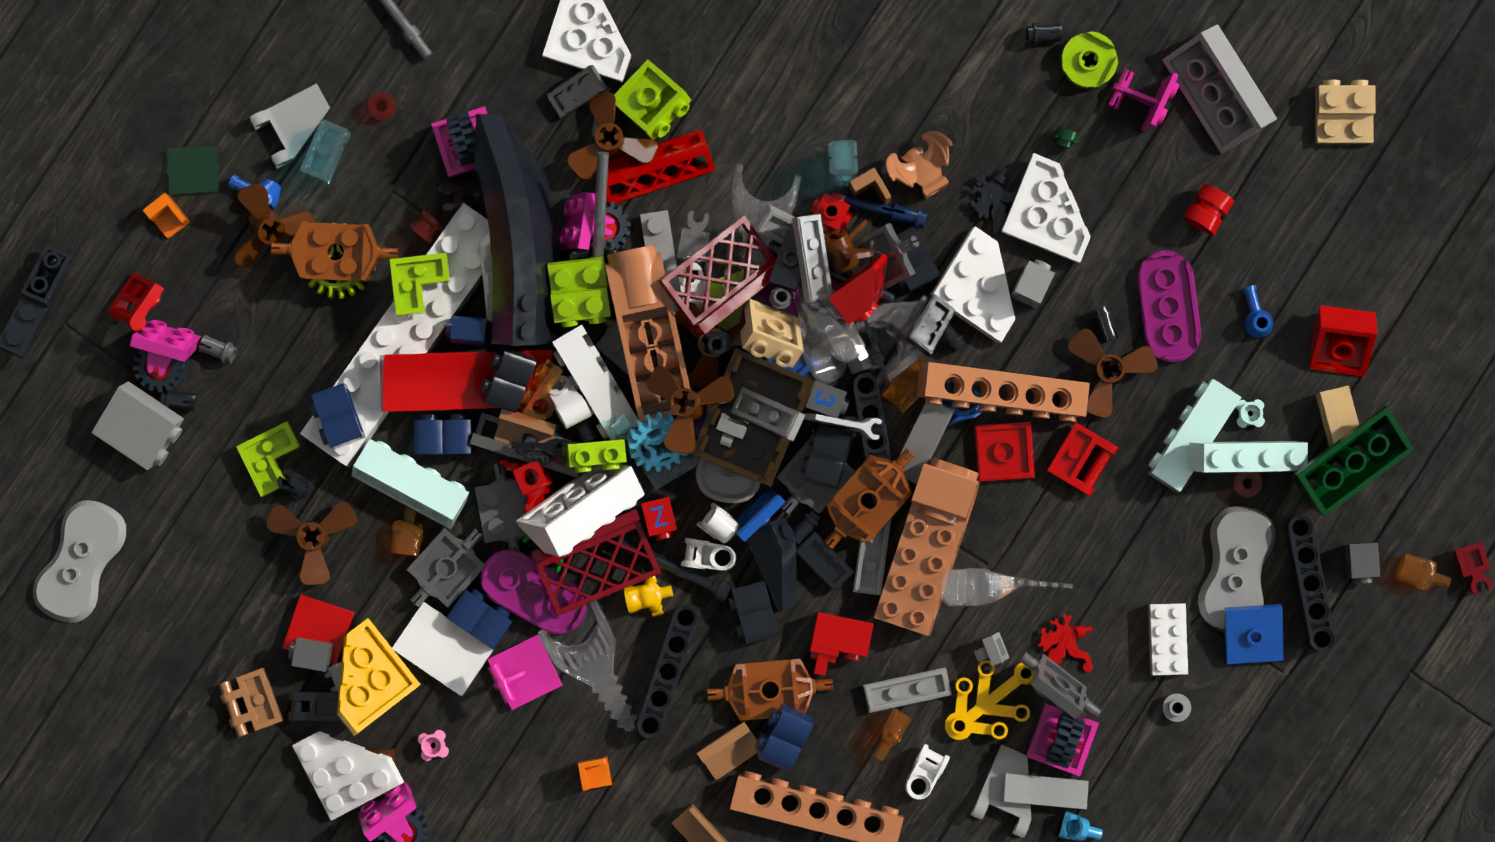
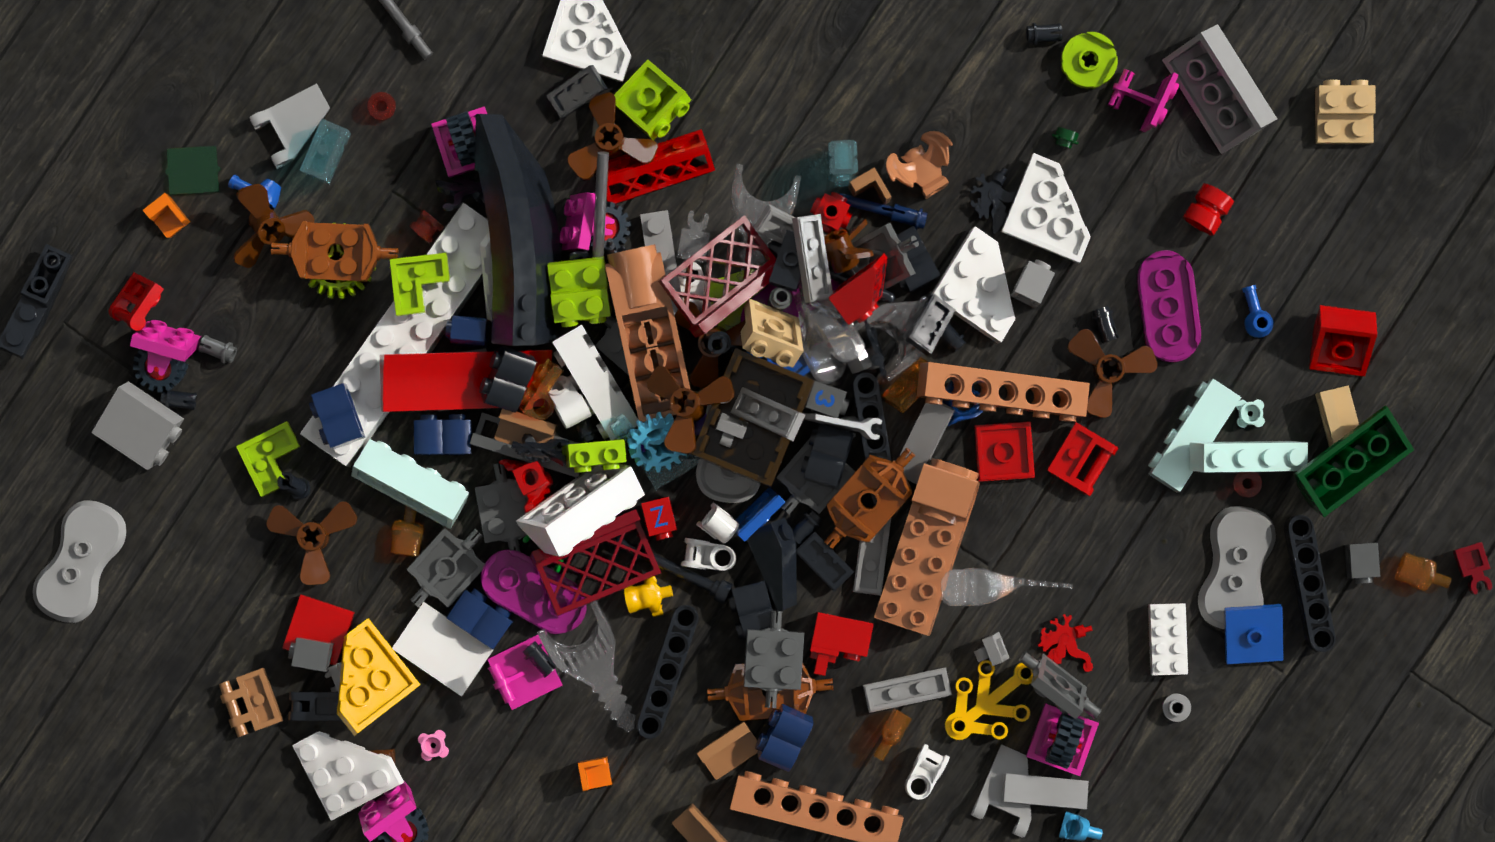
none -> black pin [523,641,558,678]
none -> dark grey plate [743,611,804,708]

